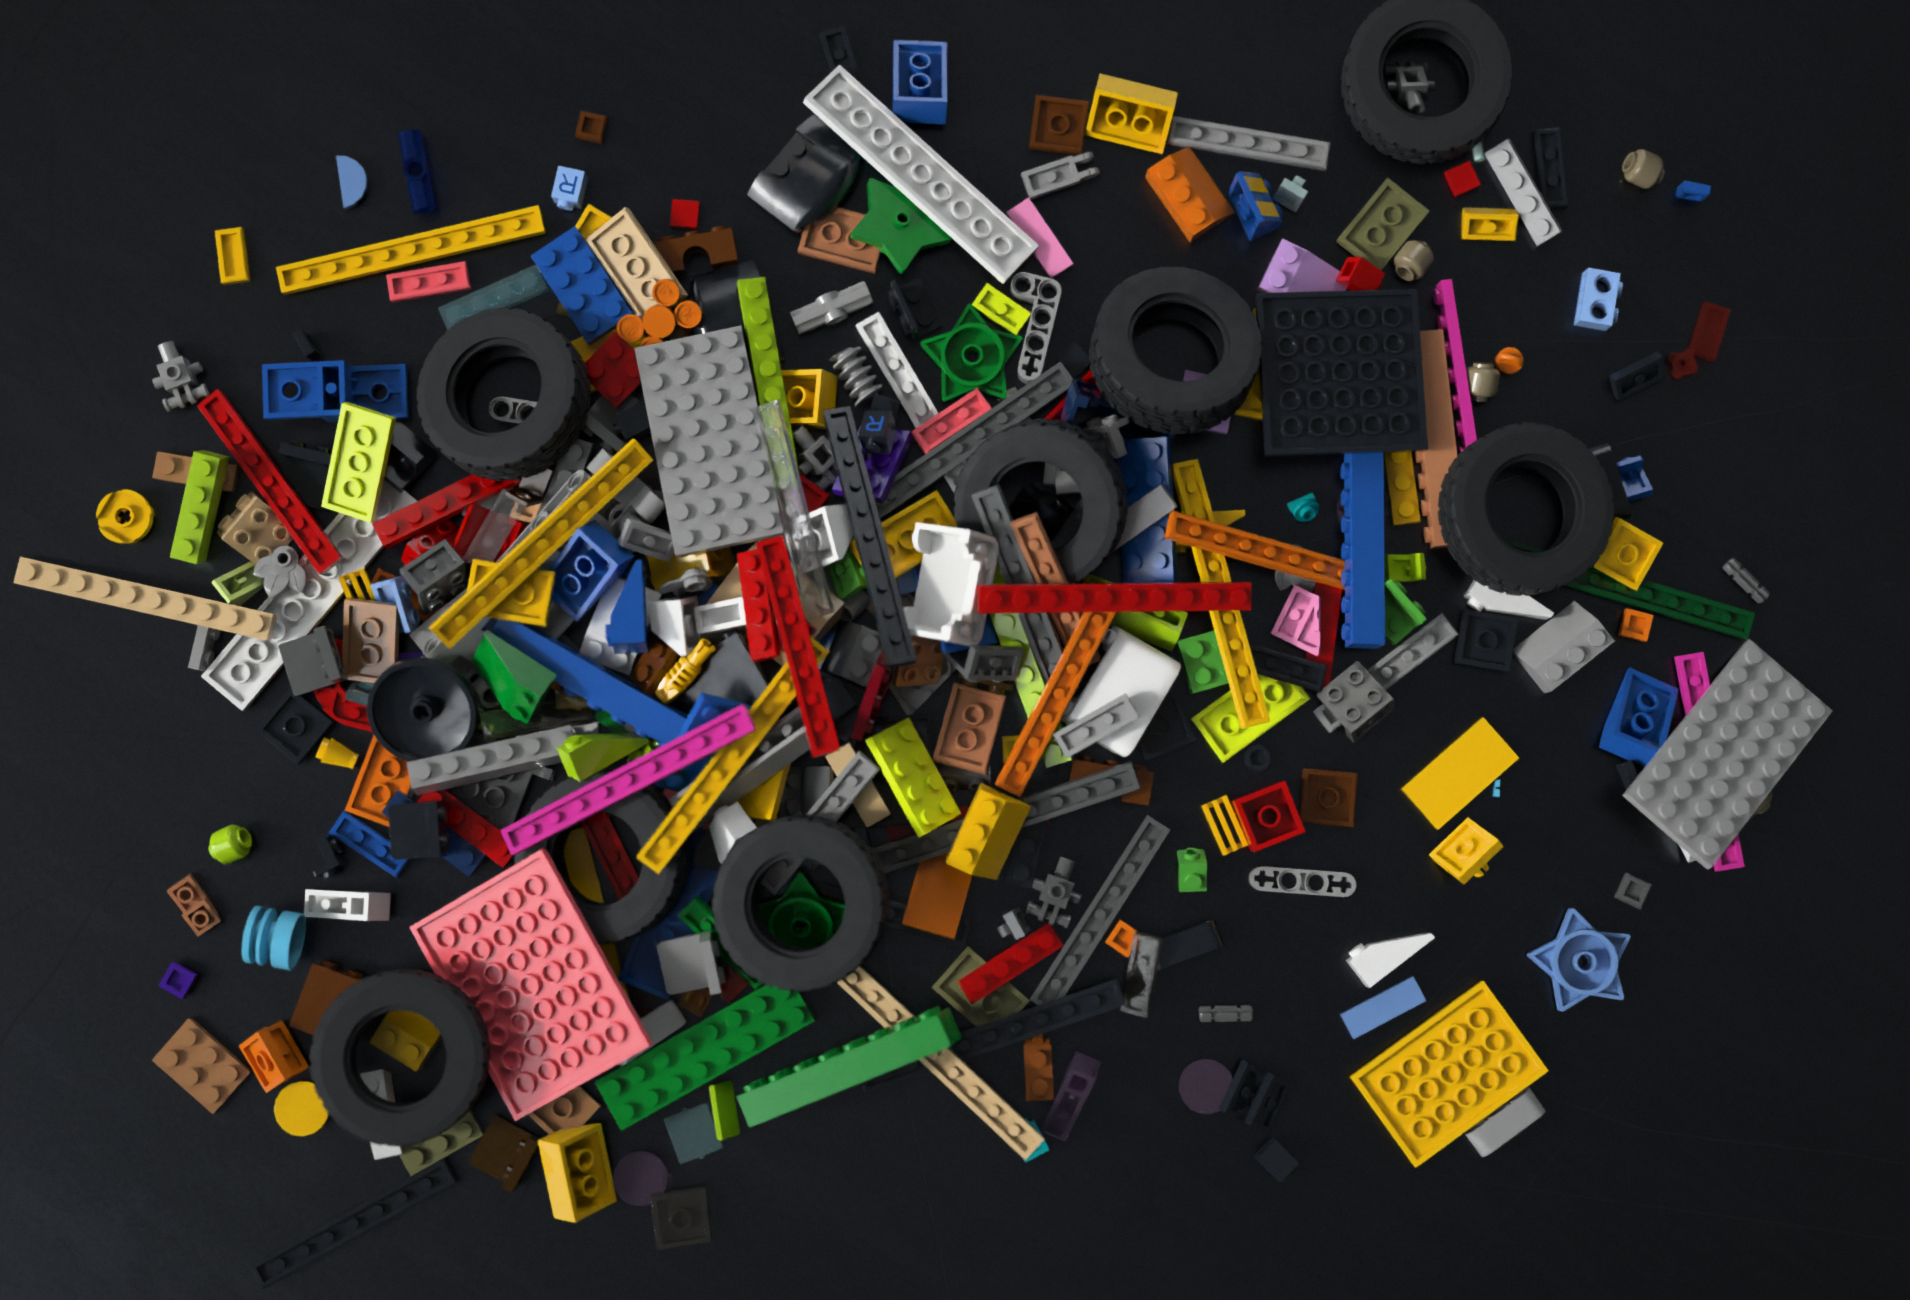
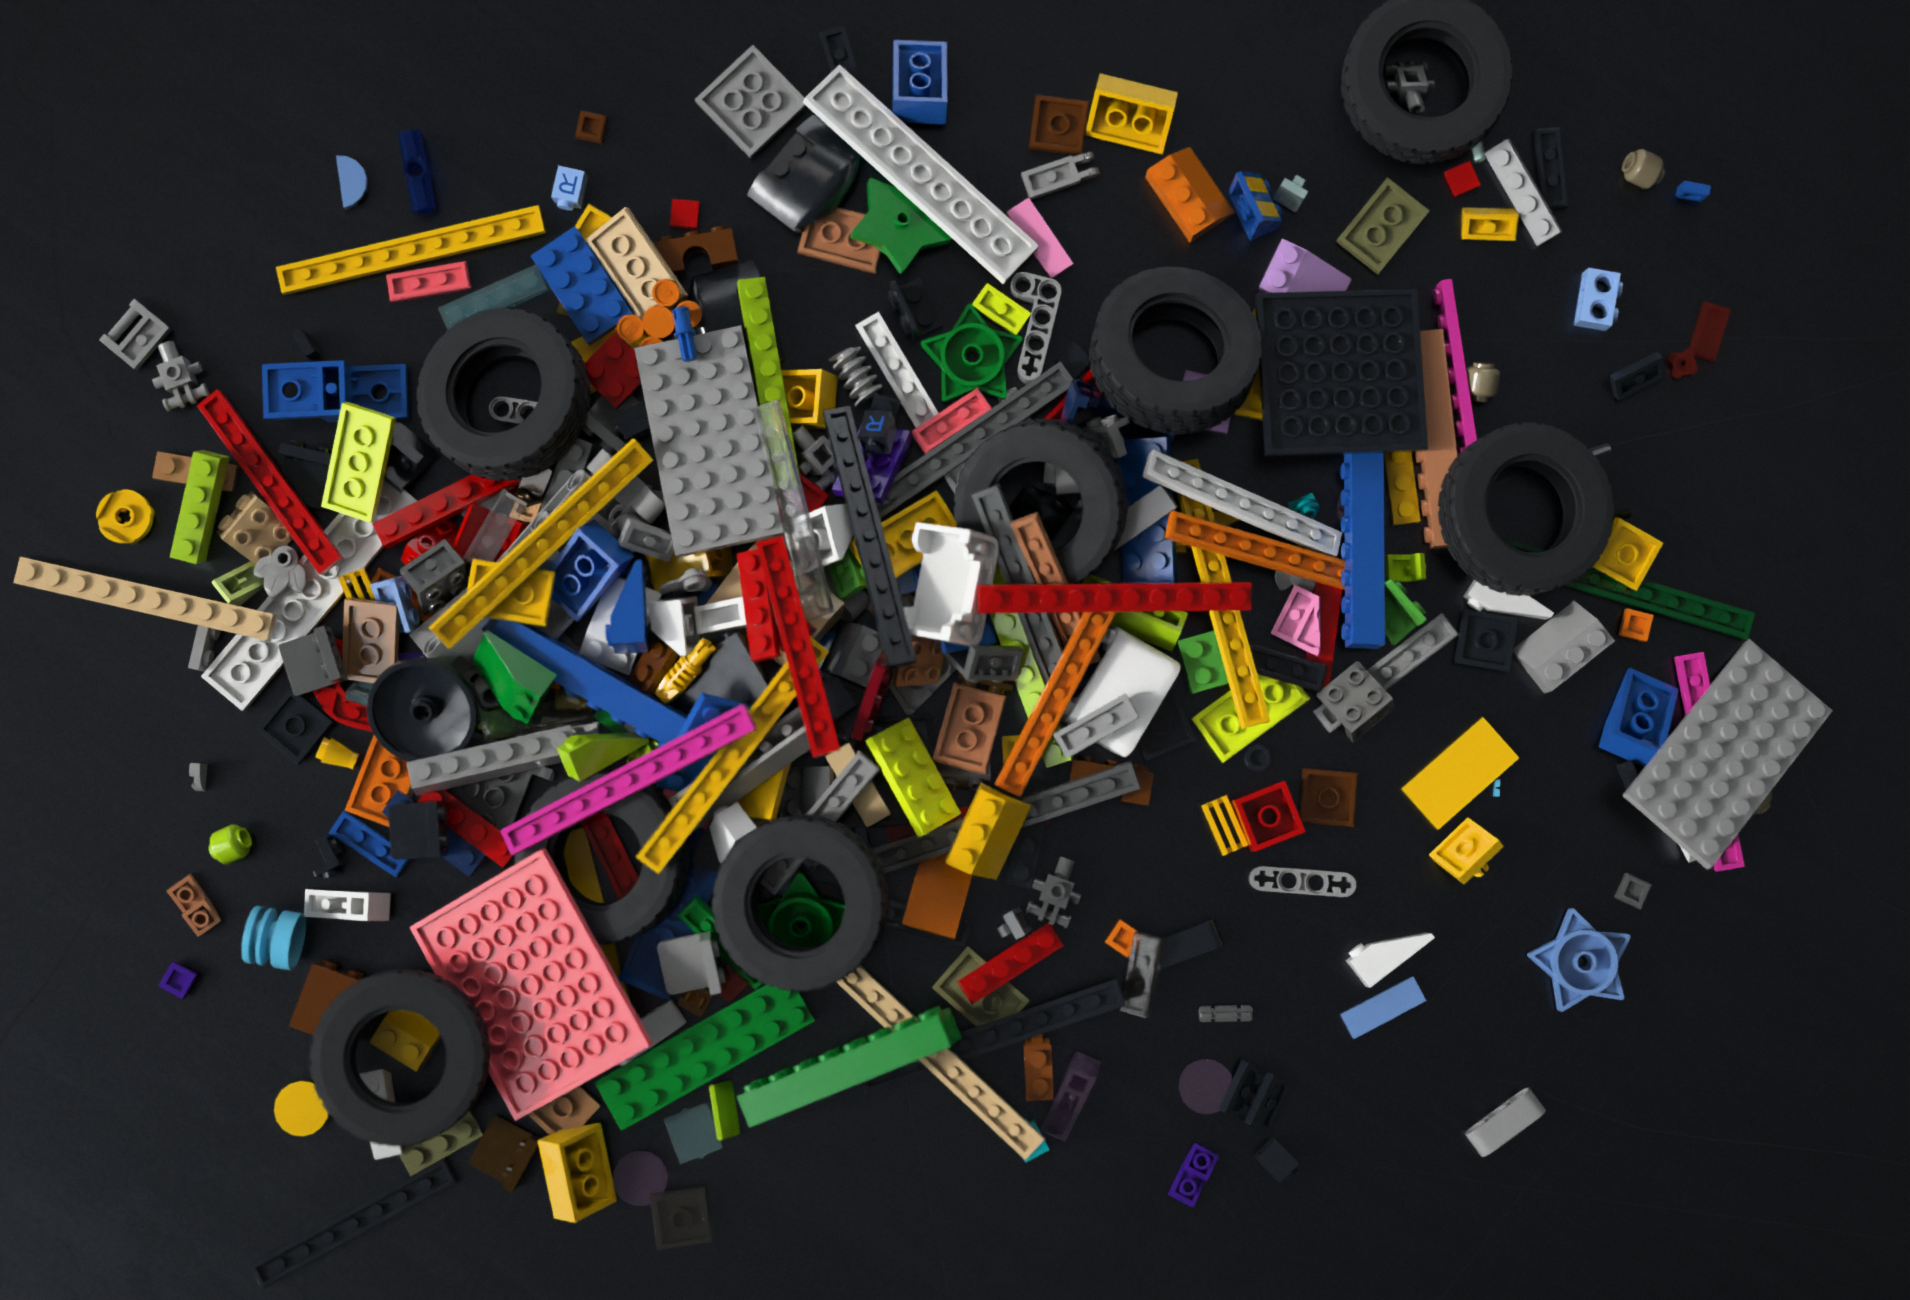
medium nougat plate [152,1018,253,1114] -> none
yellow tile [215,227,250,285] -> none
orange bracket [239,1020,309,1093] -> none
light grey piece [790,281,873,335] -> none
dark grey plate [1029,815,1170,1005] -> none
light grey tile [1167,116,1330,171] -> none
bright green bracket [1177,848,1207,892] -> none
red brick [1336,257,1385,291] -> none
yellow plate [1349,980,1548,1168] -> none
dark tan head [1393,240,1434,281] -> none
orange tile [1495,347,1524,375] -> none
blue bracket [1616,455,1653,502] -> none
dark grey axle [1723,558,1770,603] -> none
none -> light grey plate [99,299,172,370]
none -> light grey tile [189,763,207,791]
none -> blue axle [672,306,697,362]
none -> light grey plate [695,45,807,159]
none -> white plate [1143,450,1342,557]
none -> dark purple slope [1167,1143,1219,1207]

